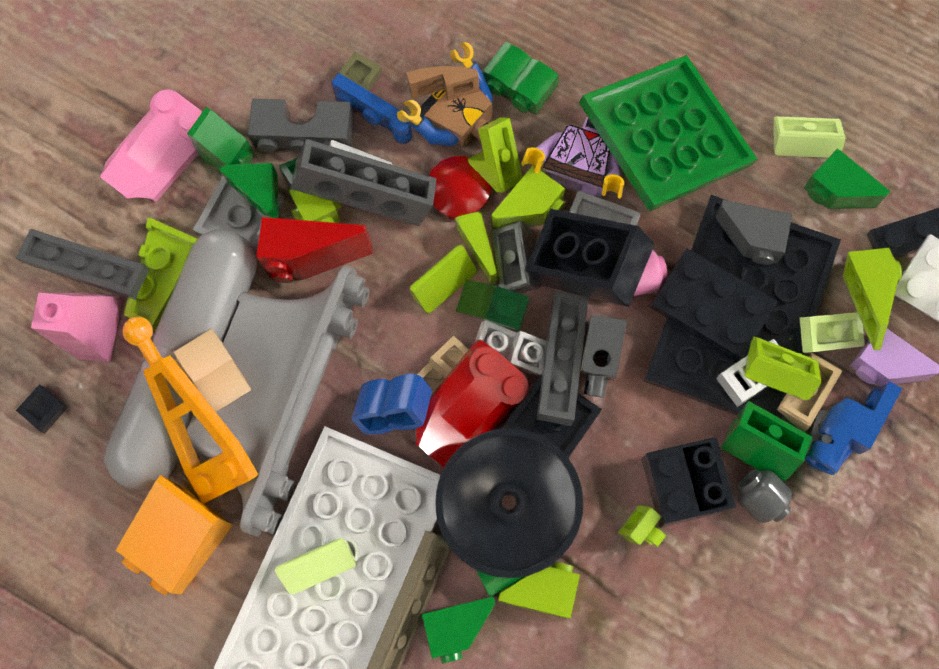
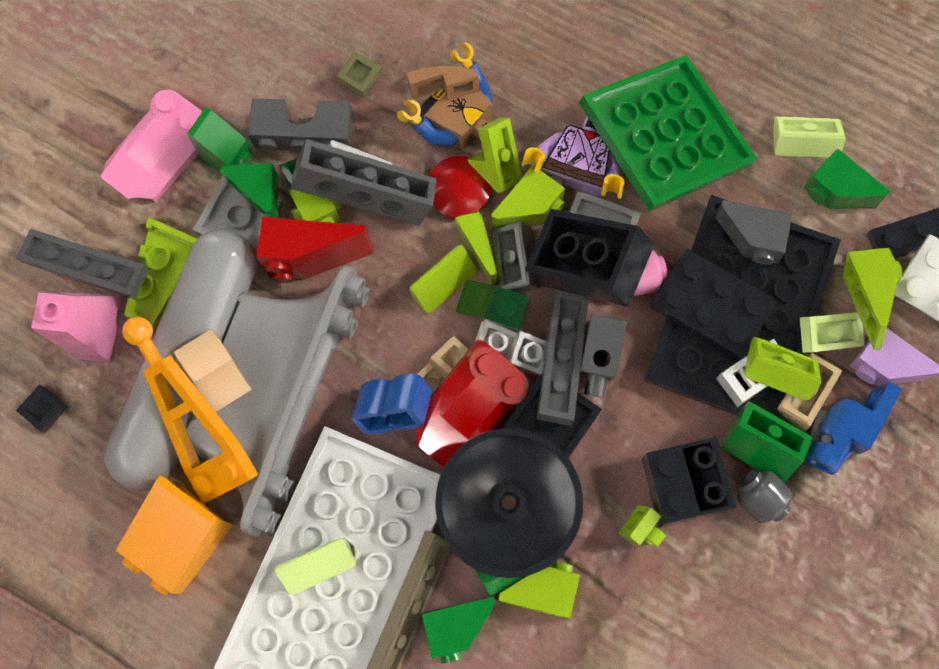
blue plate [331,73,413,144] -> none
green brick [483,42,559,115] -> none

